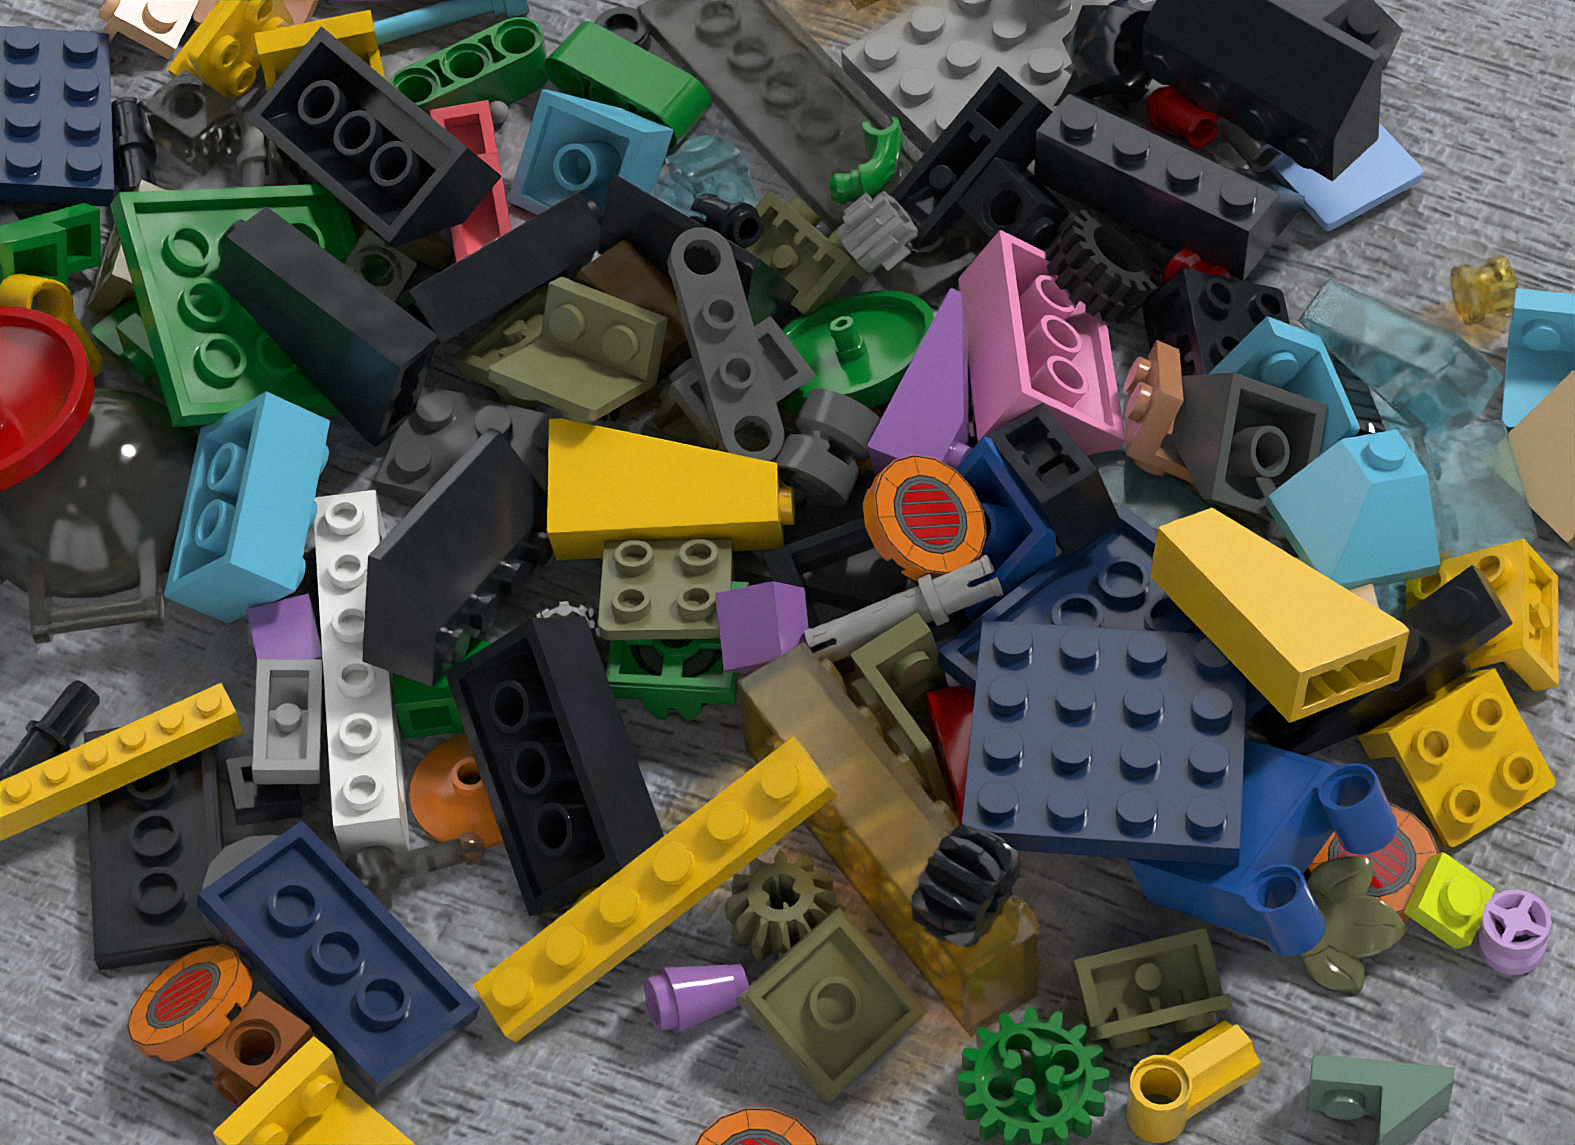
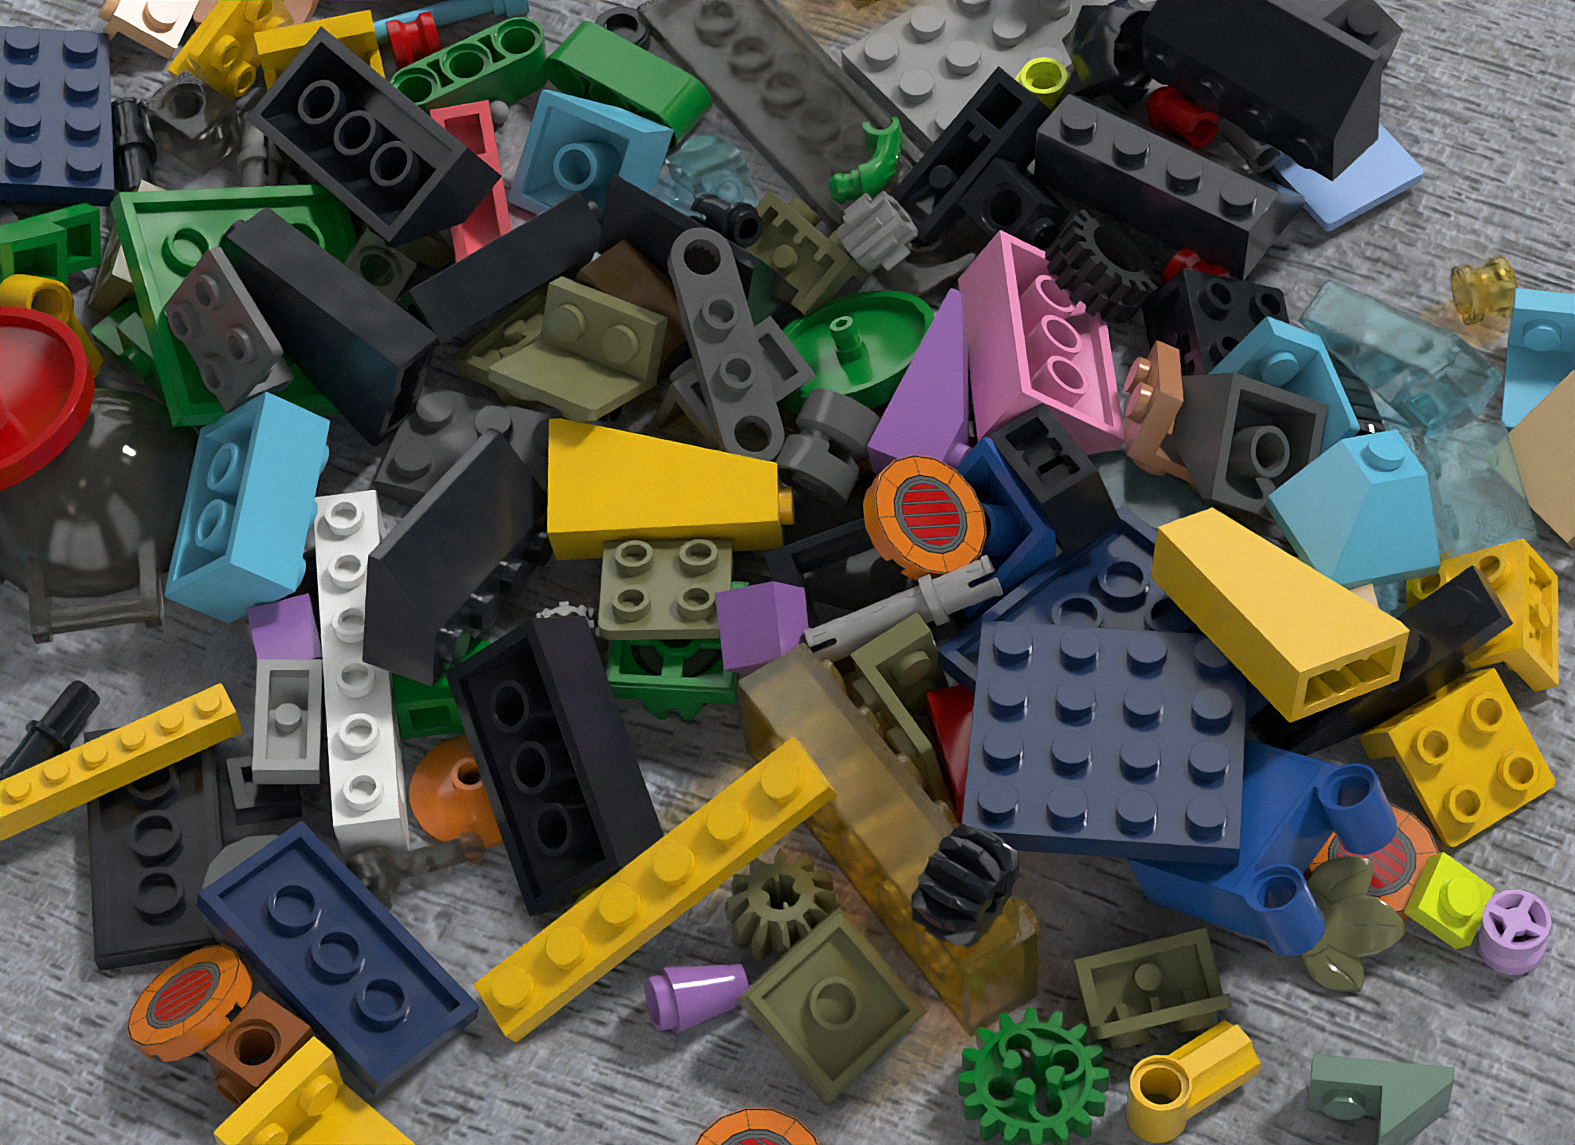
none -> dark grey bracket [163,247,295,413]
none -> red wheel [385,11,442,72]
none -> neon yellow plate [1015,57,1071,112]

